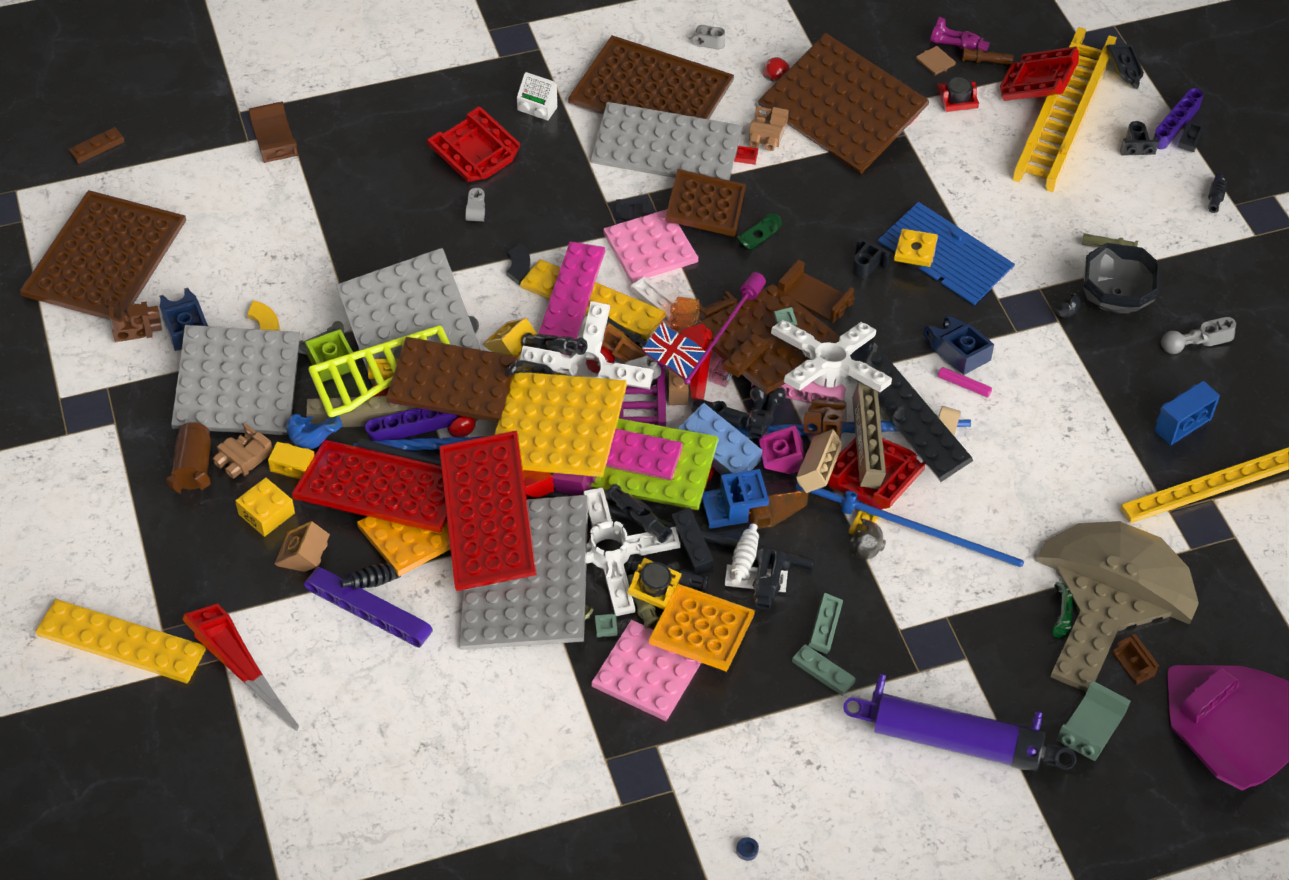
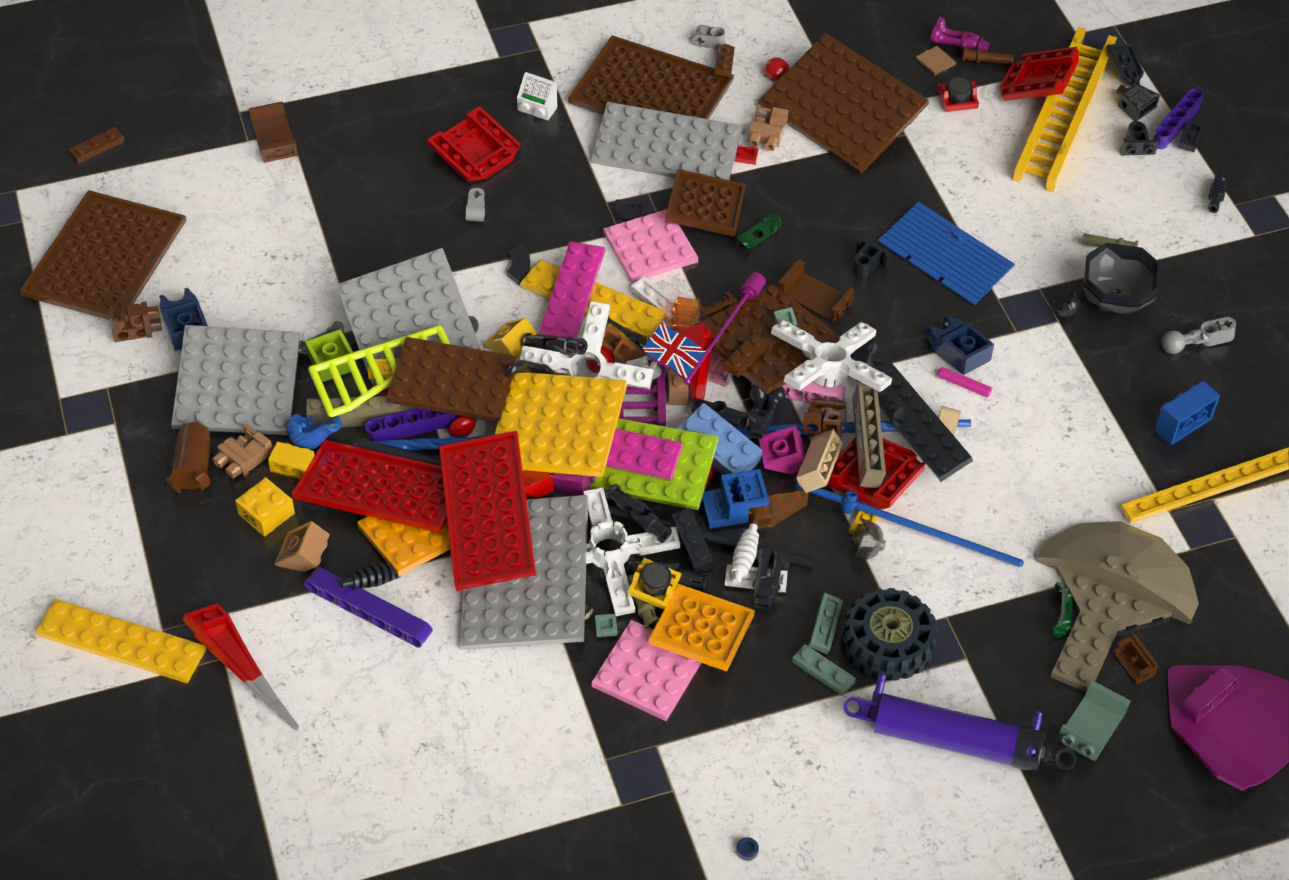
yellow tile [247,300,280,331] -> none
yellow piece [894,229,938,268] -> none
none -> reddish brown plate [714,44,735,77]
none -> black wheel [842,588,938,681]
none -> torso [1116,84,1160,121]

